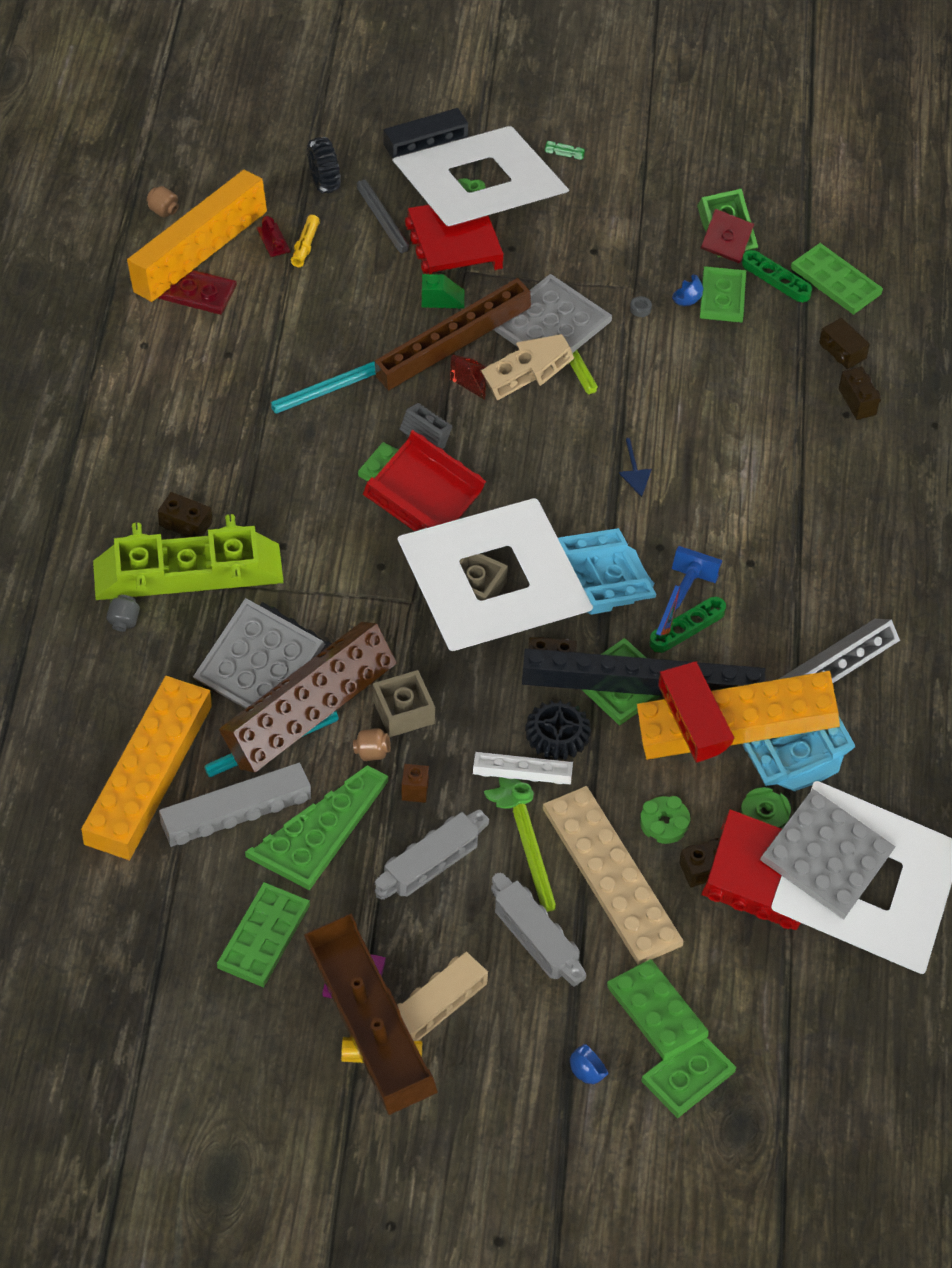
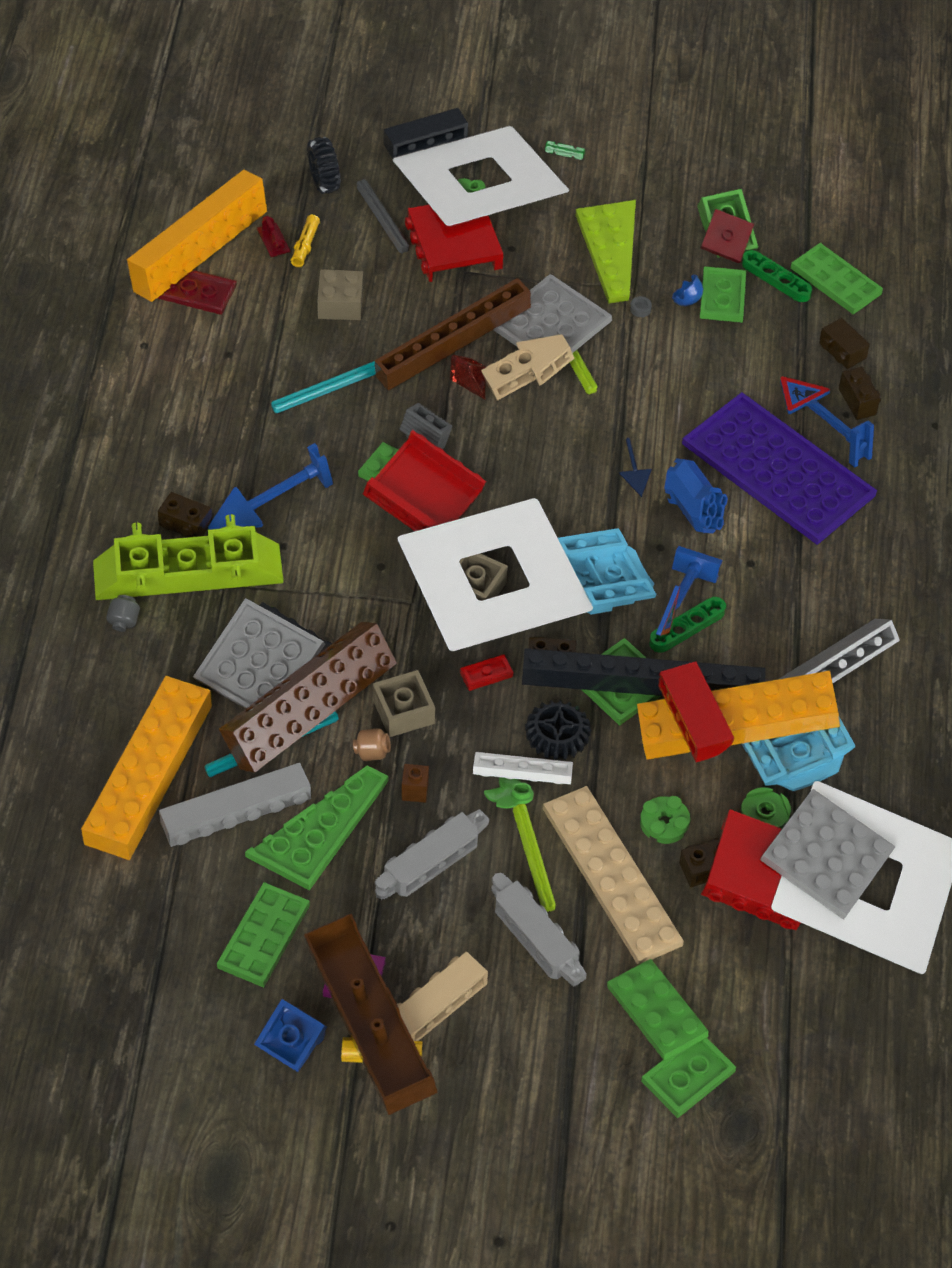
medium nougat head [147,186,179,218] -> none
green slope [422,274,465,309] -> none
blue hair [570,1044,608,1084] -> none
none -> blue piece [208,443,333,530]
none -> blue slope [254,999,327,1072]
none -> dark tan brick [317,269,363,320]
none -> red plate [460,654,514,691]
none -> lime wing [575,200,636,304]
none -> blue brick [664,458,728,534]
none -> dark purple plate [682,392,877,545]
none -> blue piece [780,376,874,468]

